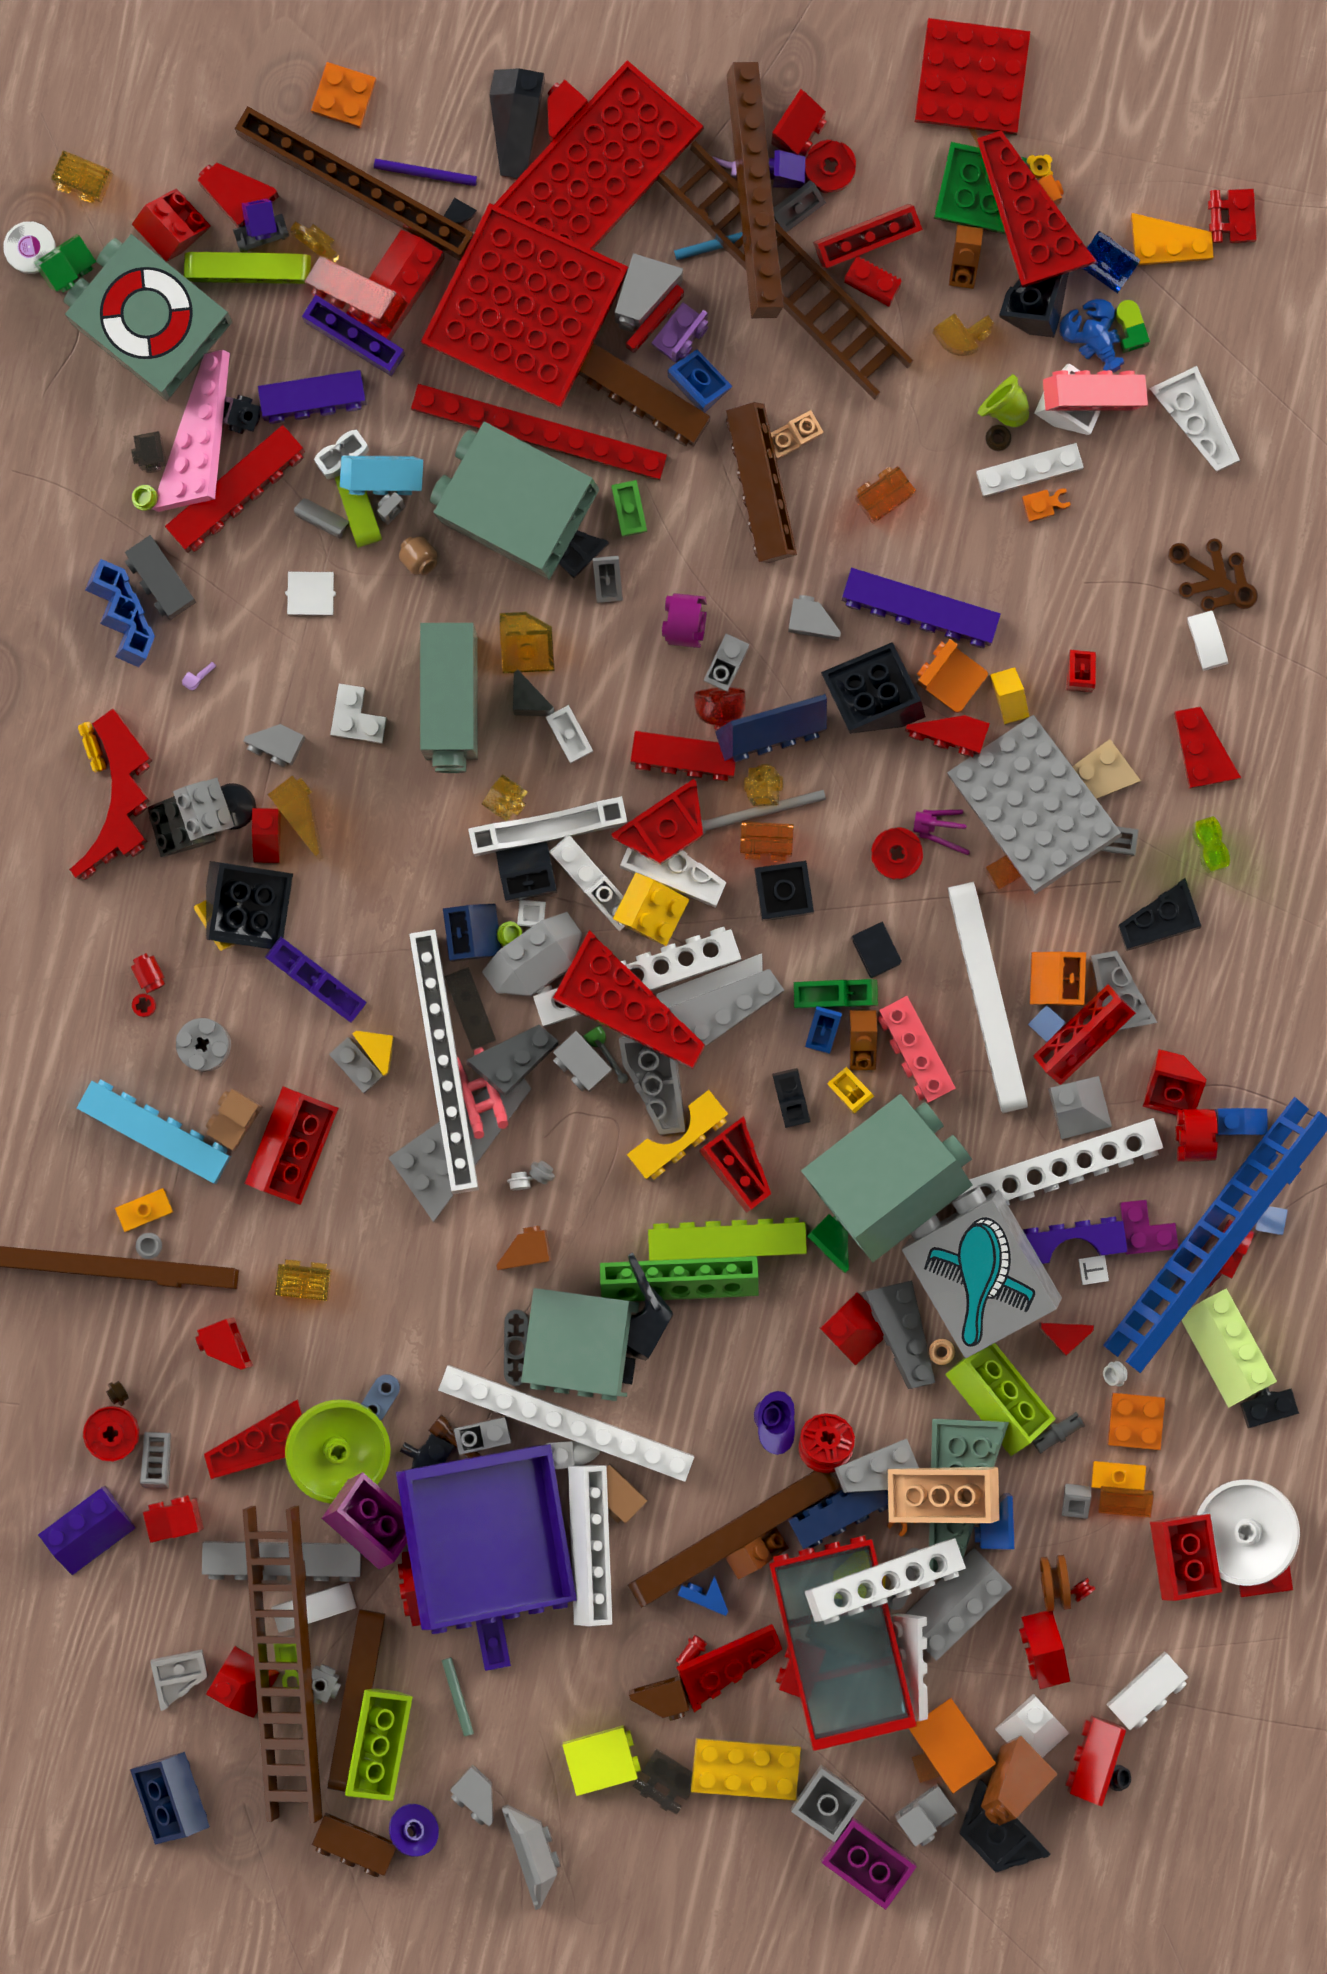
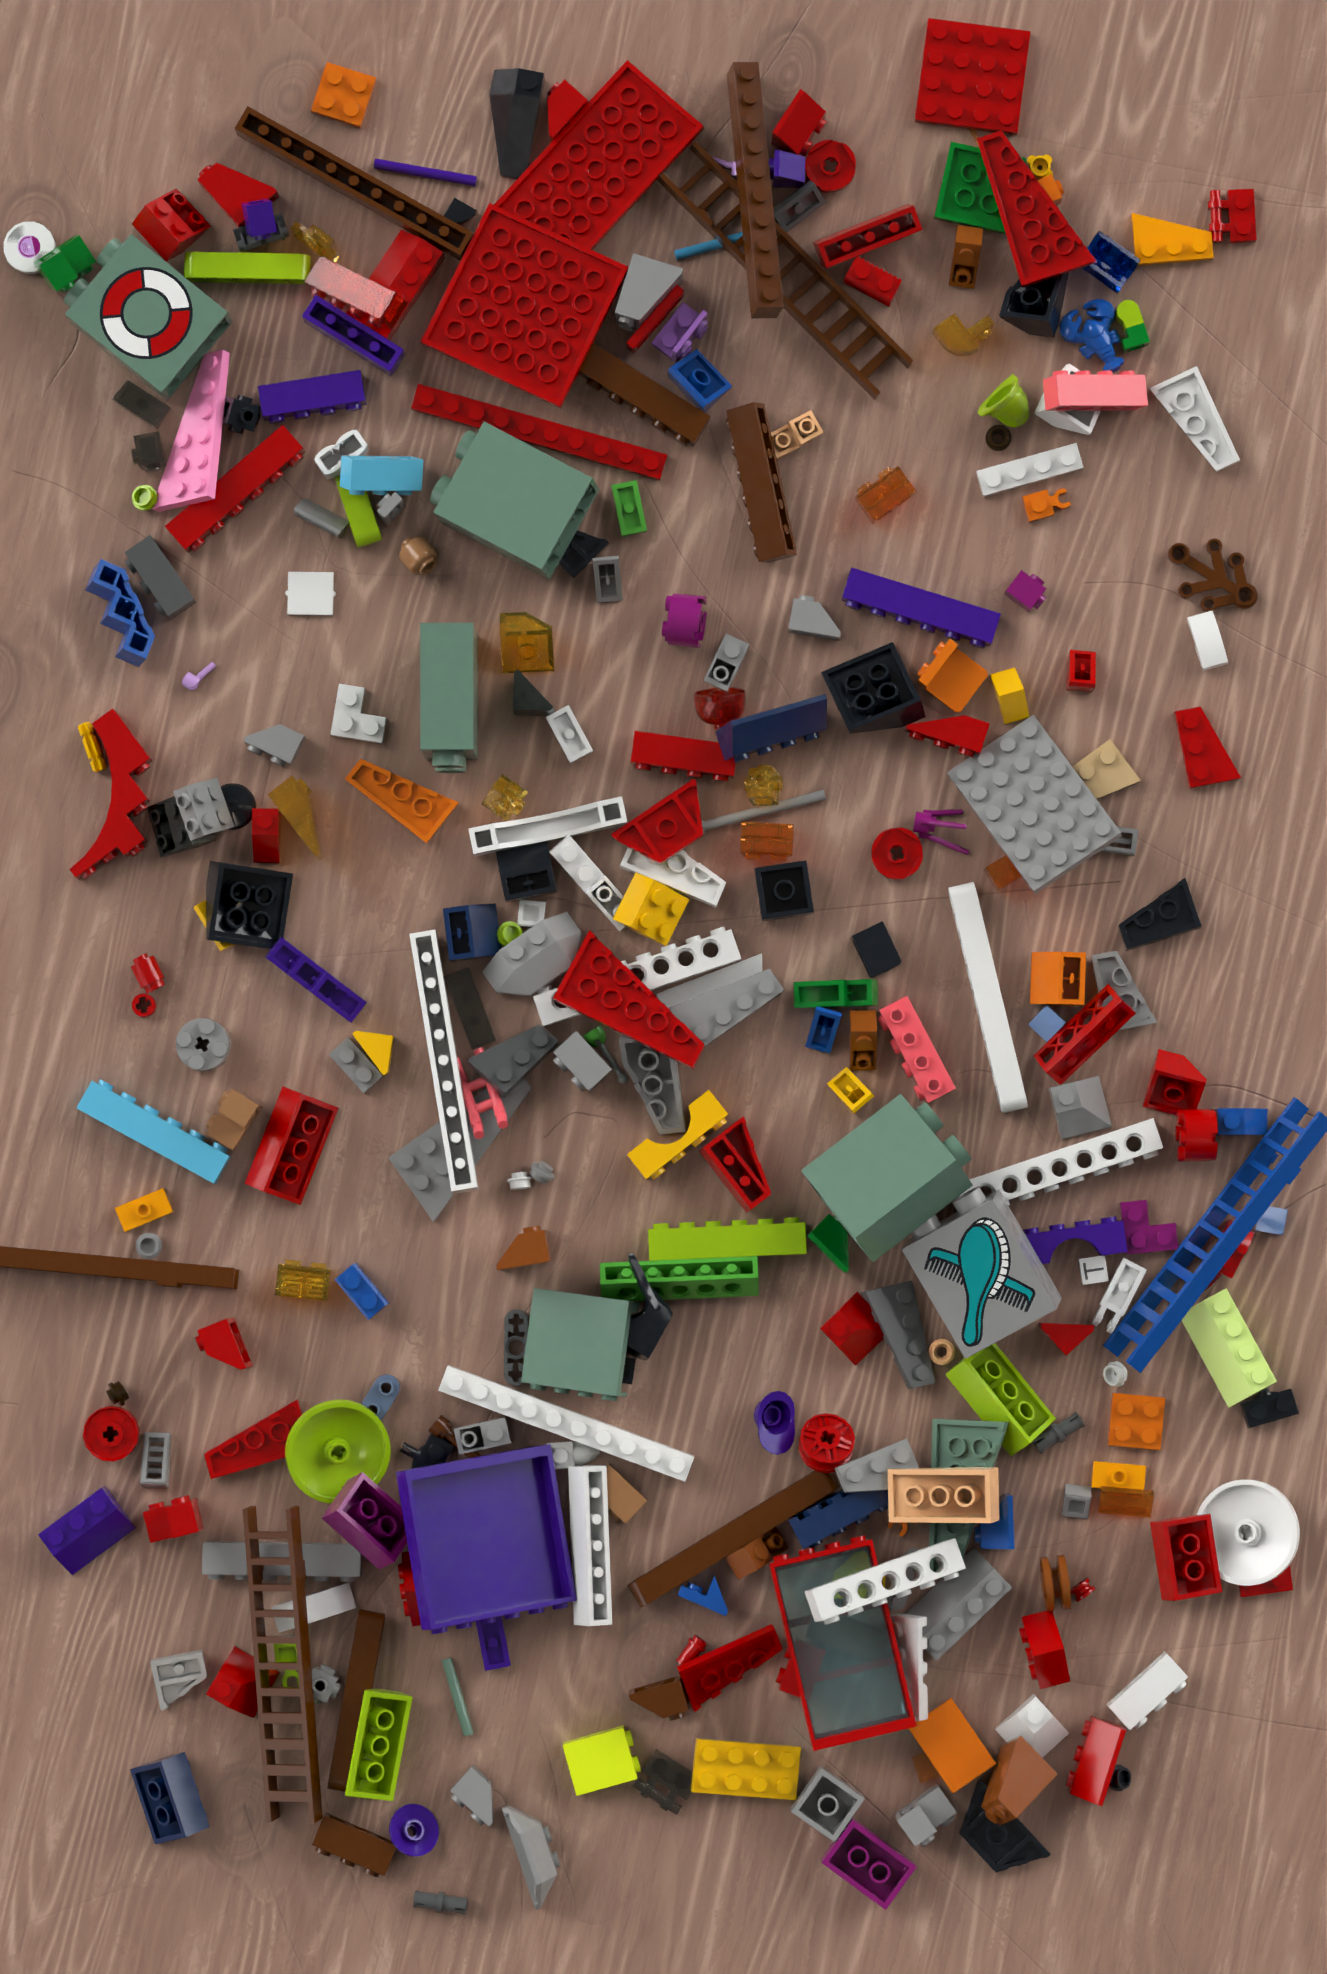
clear yellow brick [51,150,113,204] -> none
black slope [772,1068,811,1128] -> none
clear neon green brick [1192,816,1230,874] -> none
none -> clear smoke slope [112,380,171,430]
none -> blue brick [335,1263,390,1320]
none -> orange wing [345,759,459,844]
none -> dark grey pin [413,1890,468,1914]
none -> magenta brick [1004,570,1047,612]
none -> white hinge [1092,1258,1147,1334]

